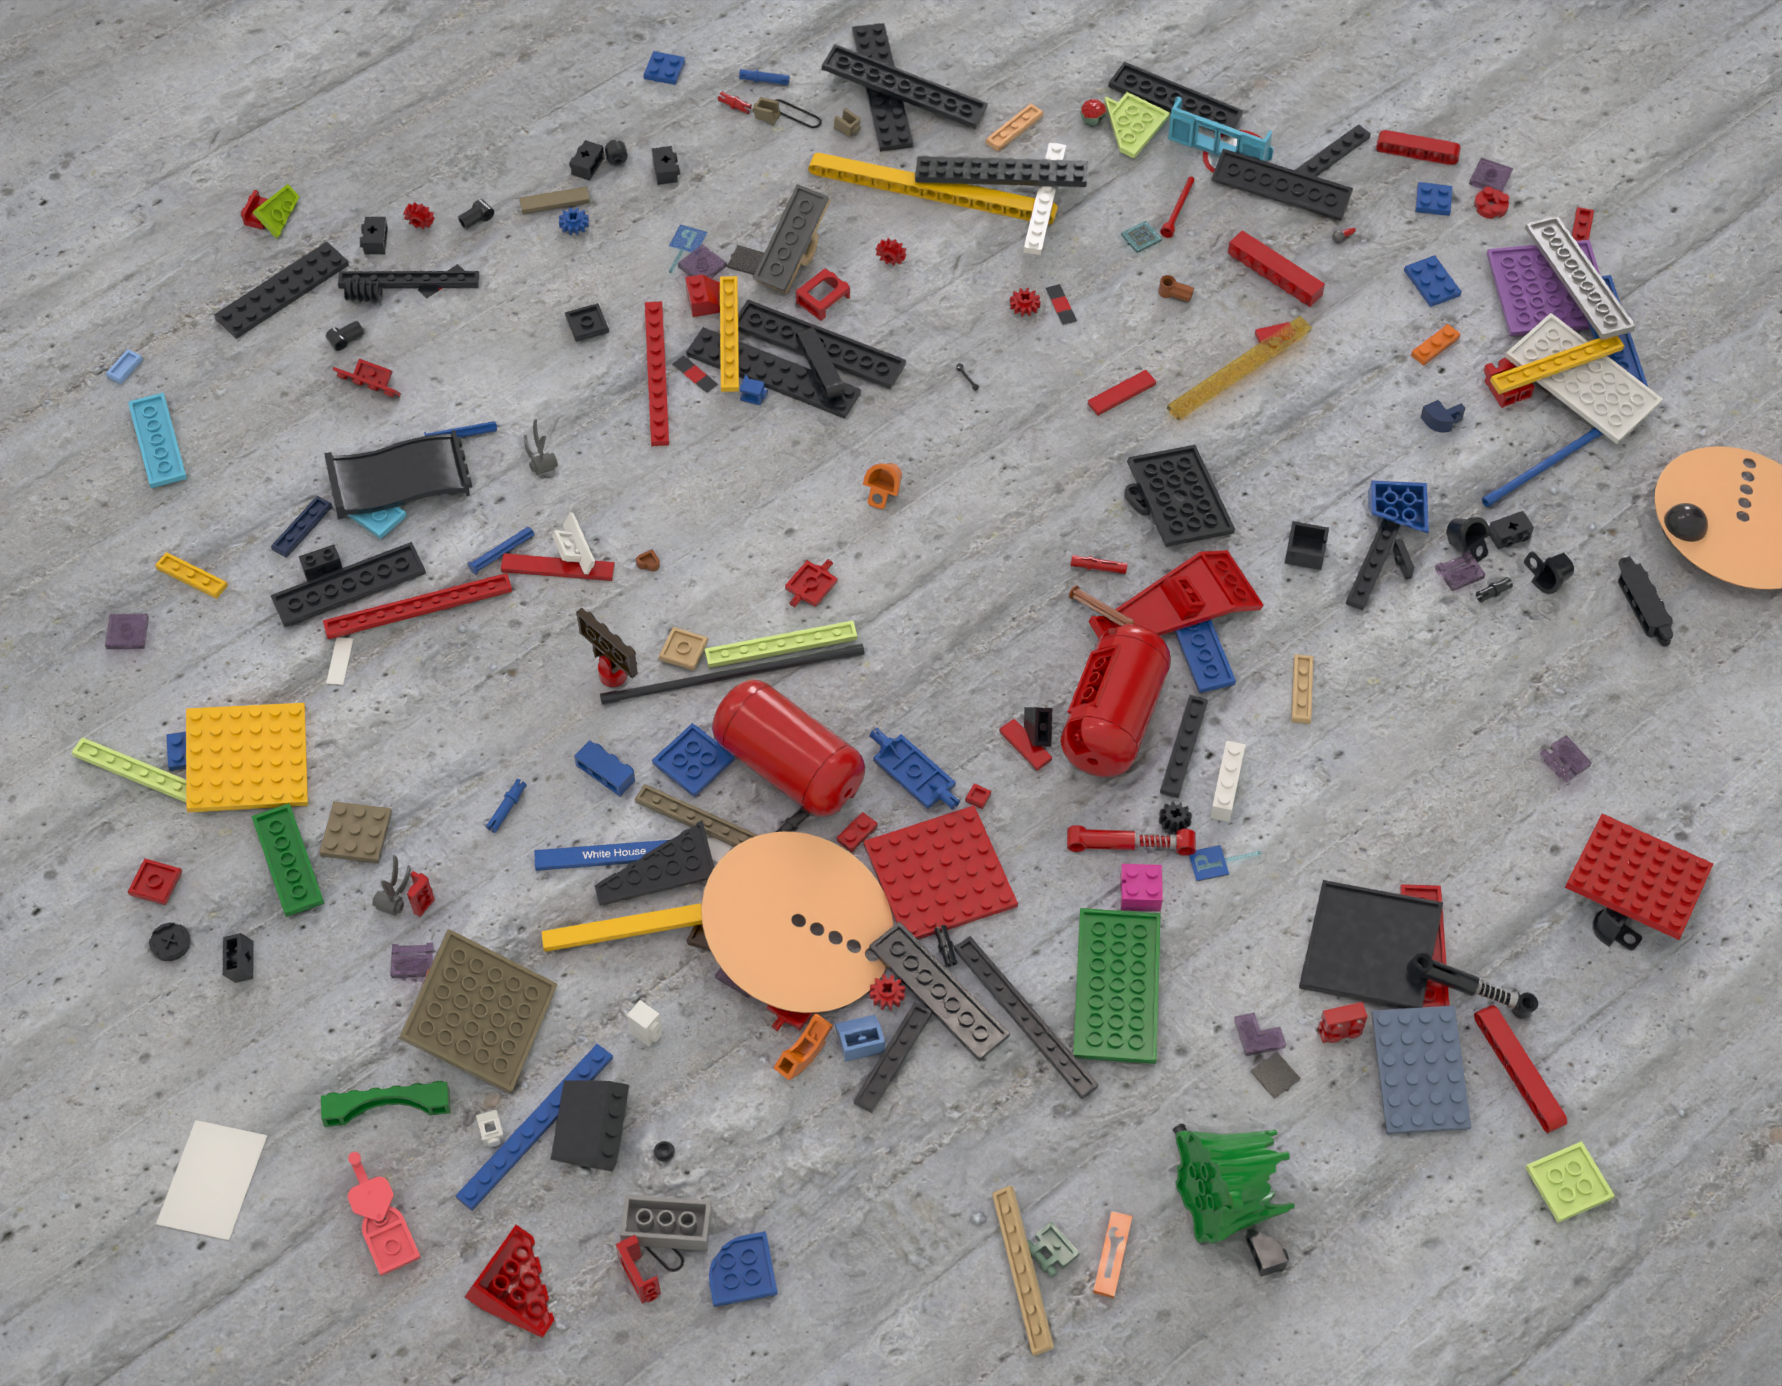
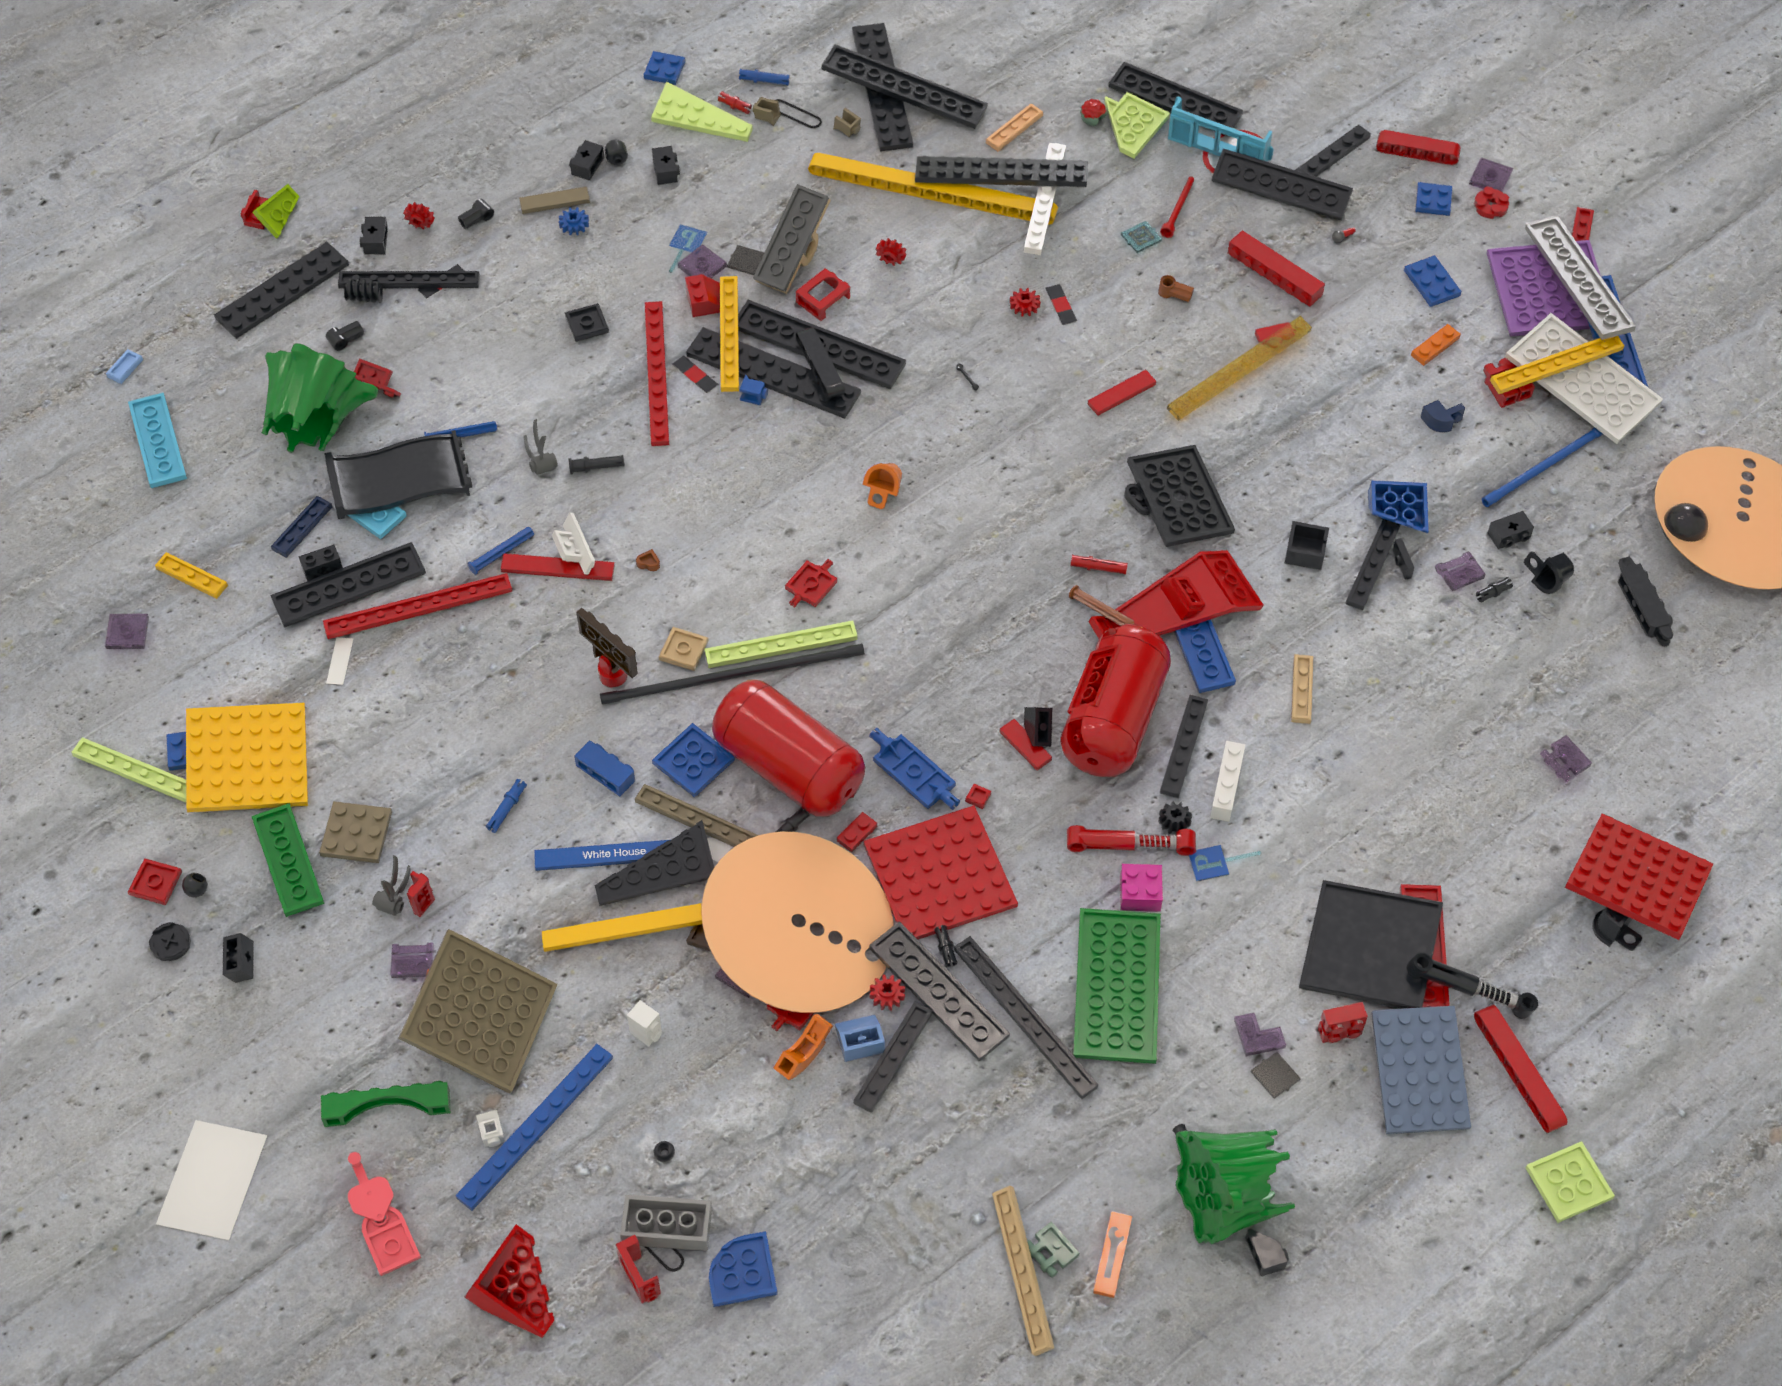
black slope [550,1080,629,1172] -> none
black container [1446,517,1491,562] -> none
none -> black piece [182,872,208,898]
none -> green piece [261,343,378,453]
none -> black pin [568,455,625,475]
none -> yellowish green wing [651,82,753,142]

